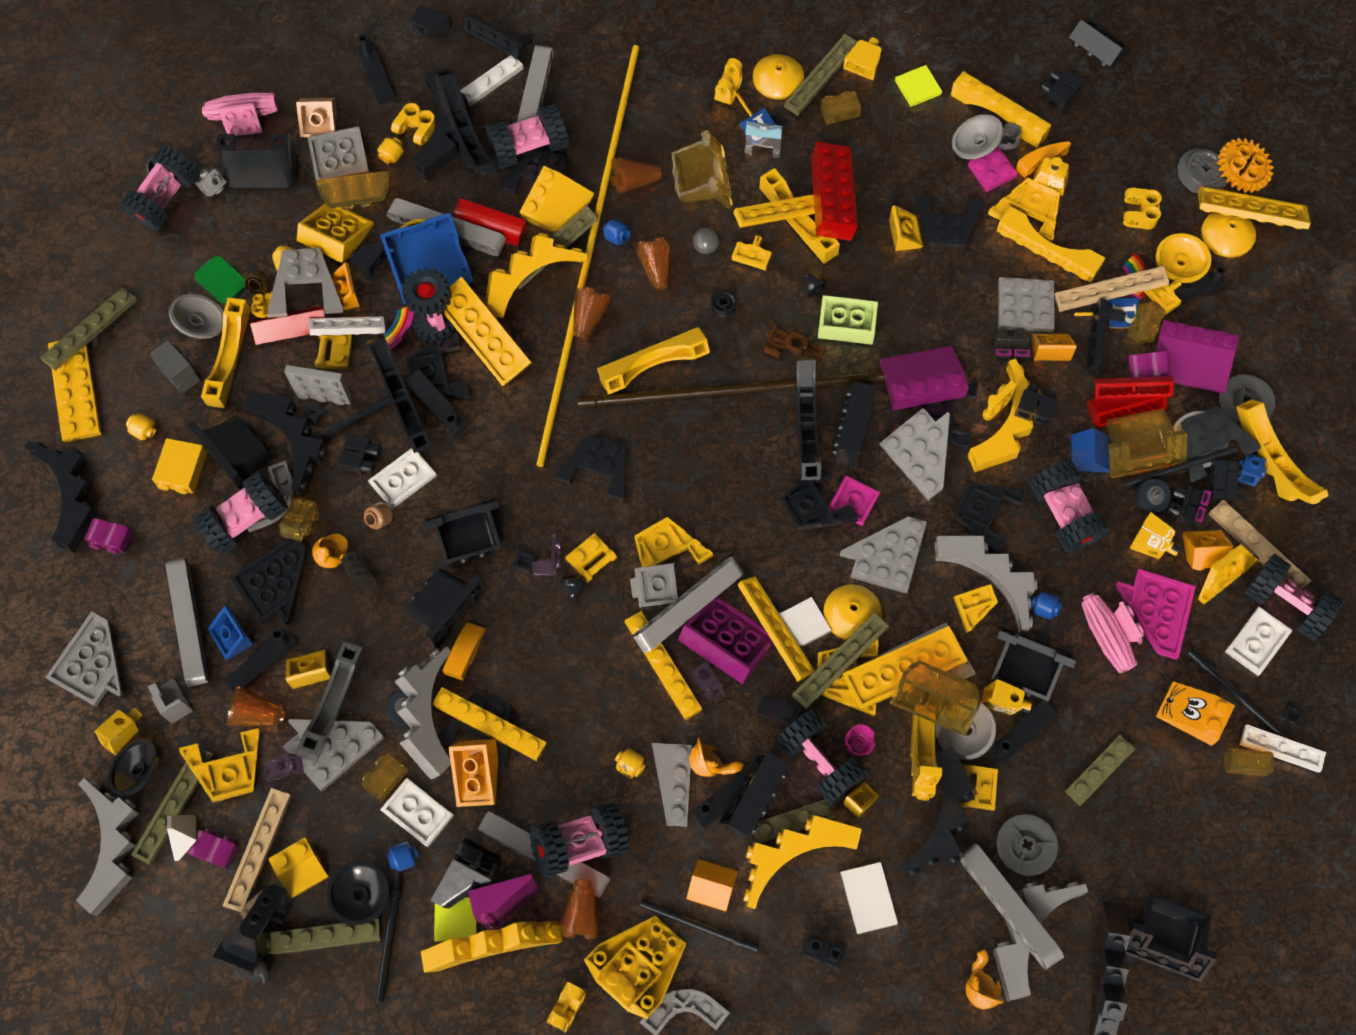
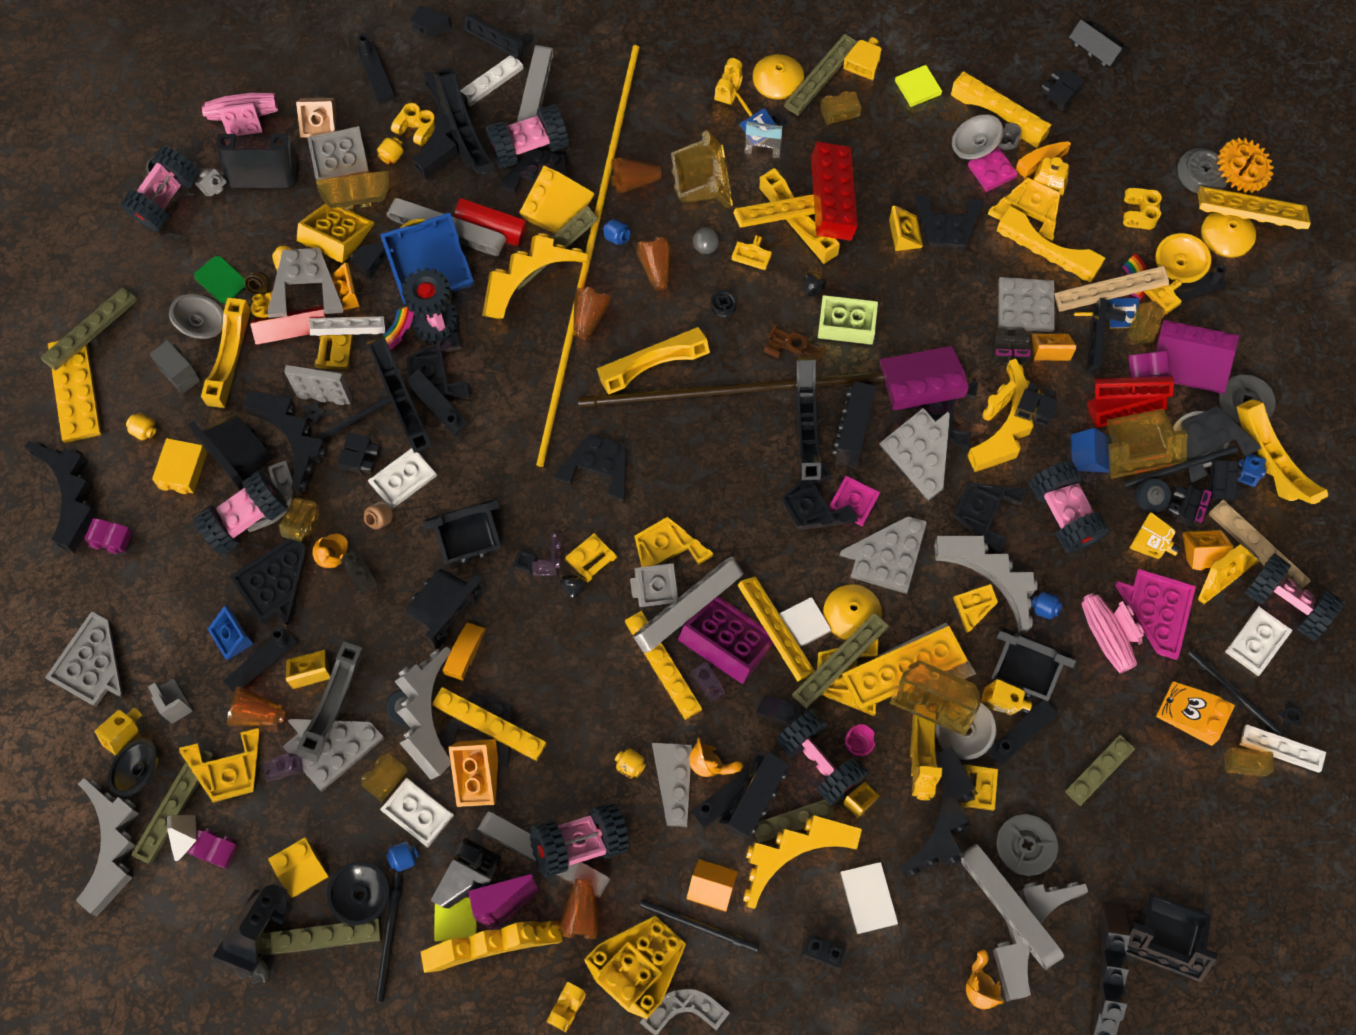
light grey beam [166,557,209,687] -> none
tan plate [223,788,292,912] -> none
yellow plate [441,277,532,386] -> none

